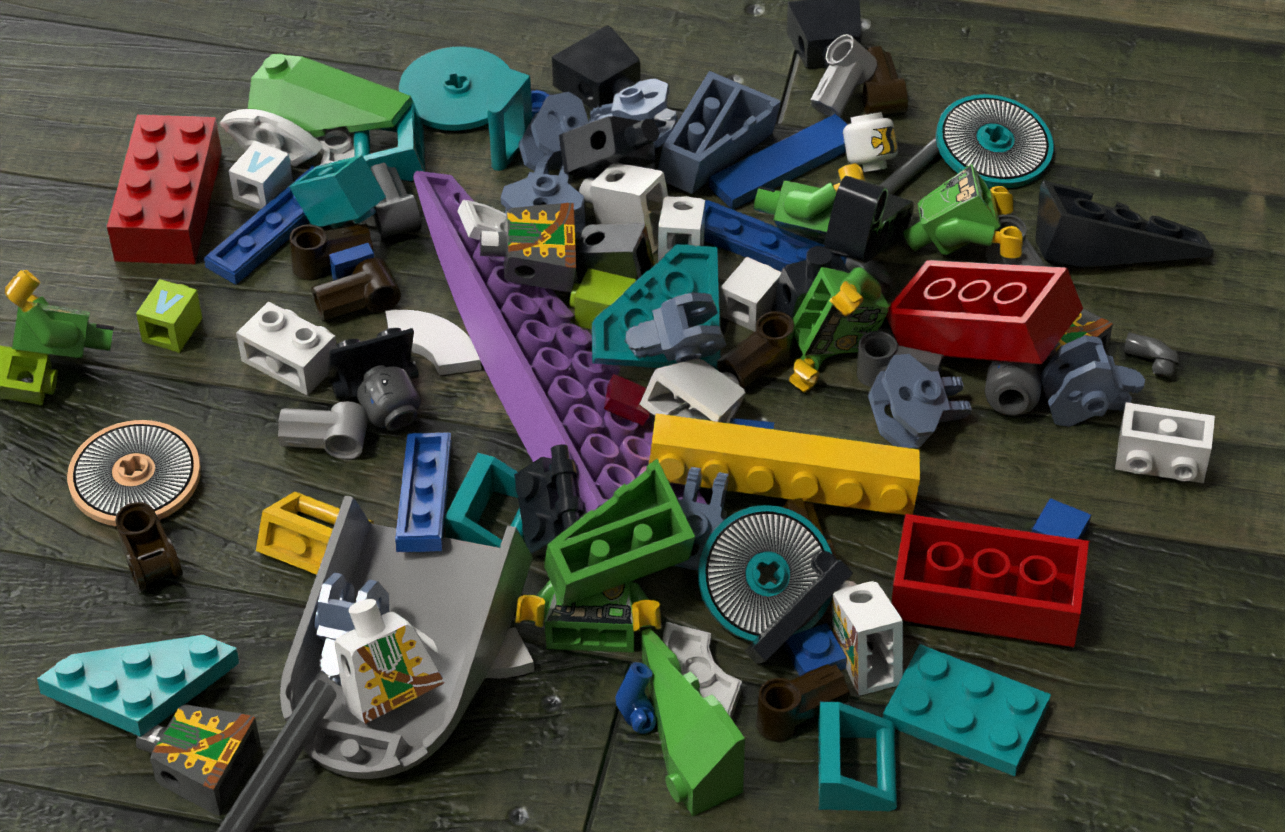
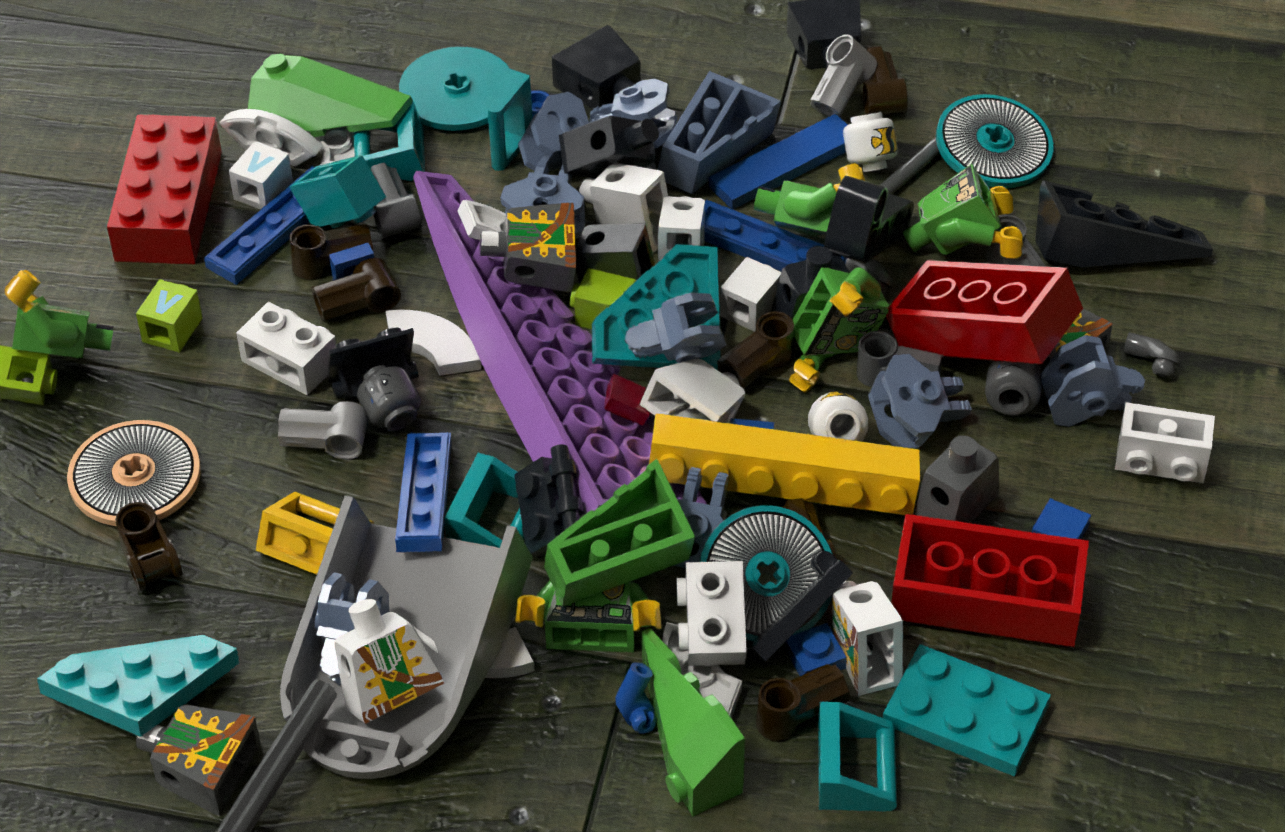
none -> white brick [677,561,746,666]
none -> white head [808,392,868,442]
none -> dark grey torso [915,435,999,523]

